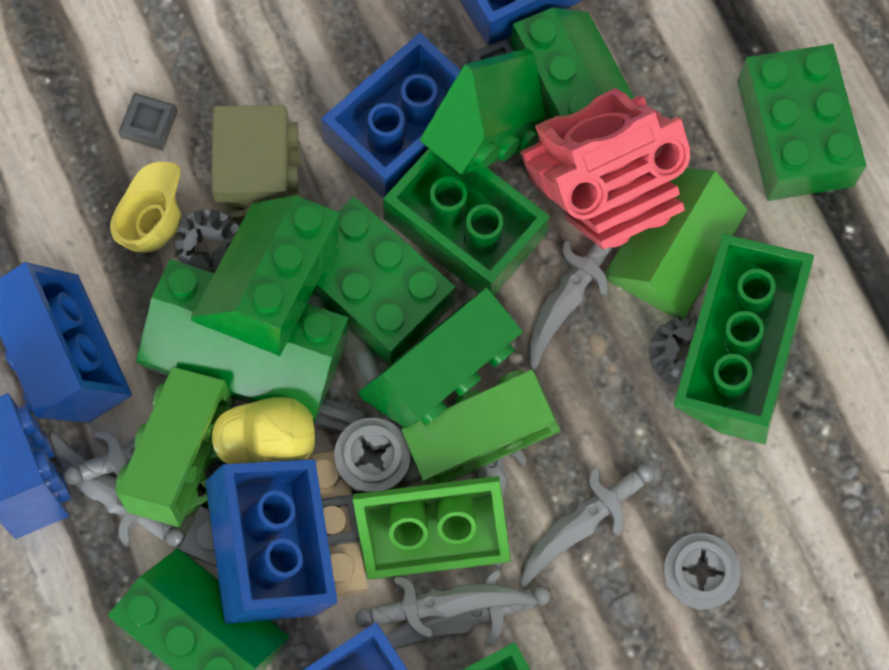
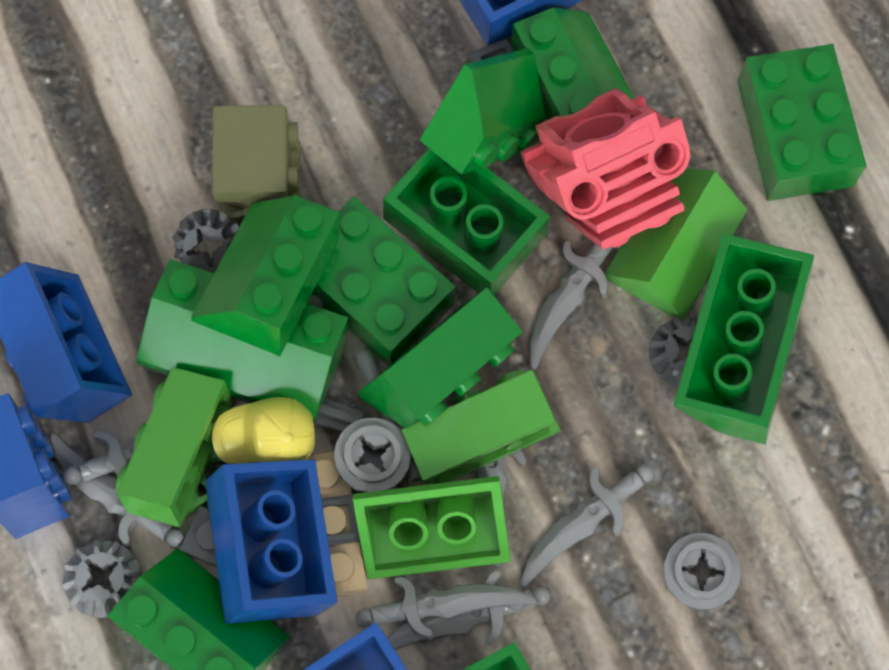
light yellow piece [110,162,182,253] -> none
dark grey tile [118,93,178,151] -> none
blue brick [321,32,461,198] -> none
none -> light grey gear [62,539,141,618]

